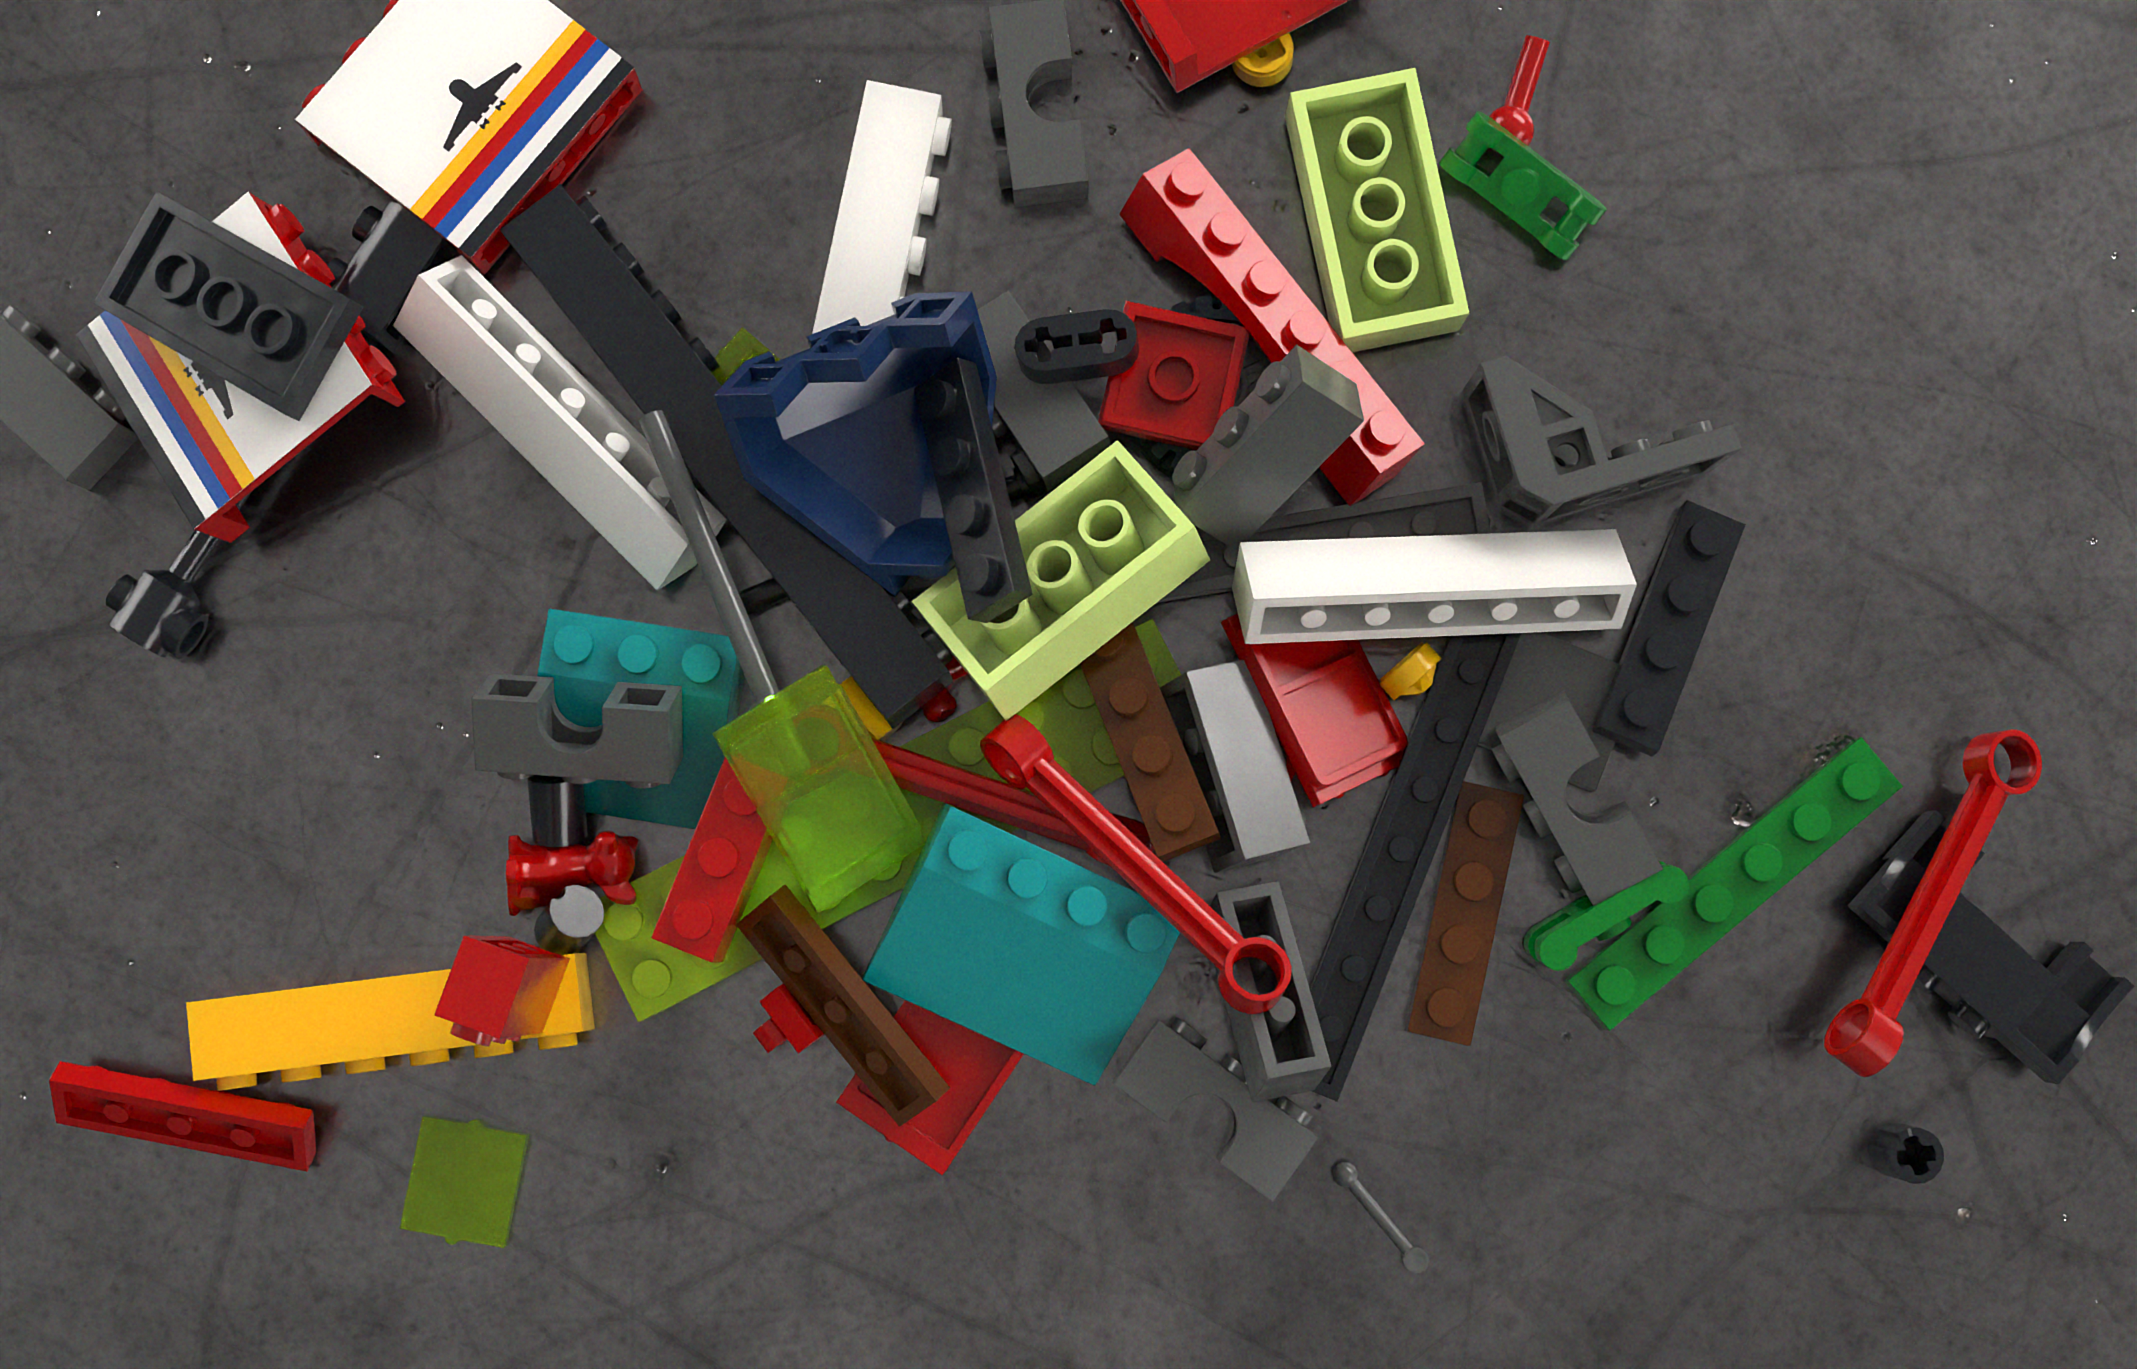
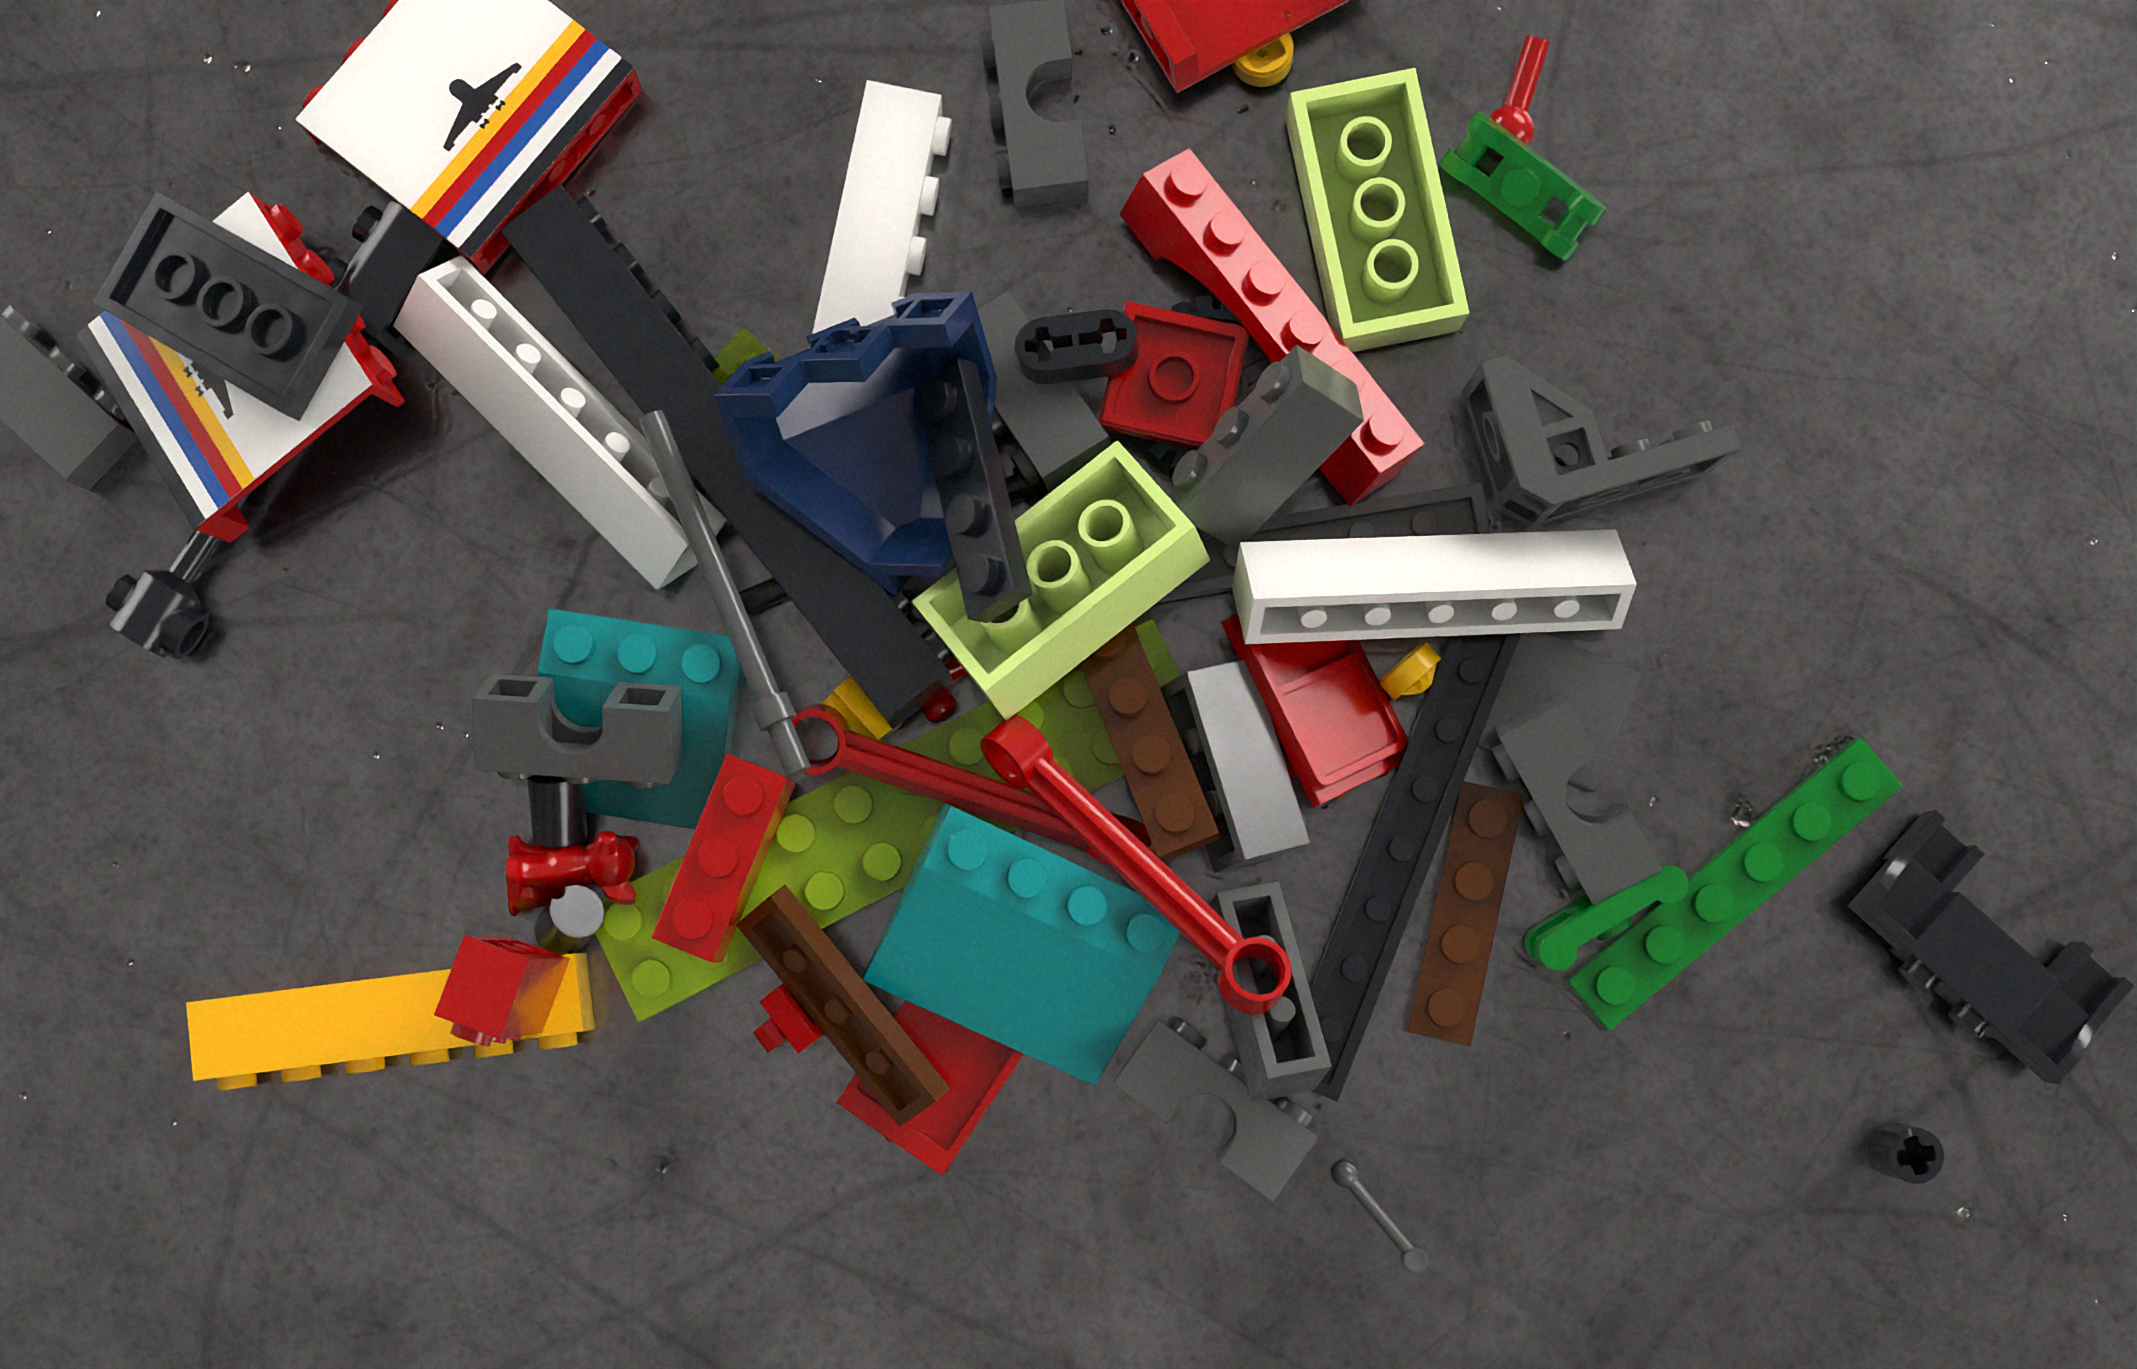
red plate [49,1061,316,1172] -> none
clear neon green piece [400,1115,529,1248] -> none
clear neon green piece [712,664,926,913] -> none
black plate [1593,500,1746,757] -> none
red piece [1824,729,2042,1077] -> none

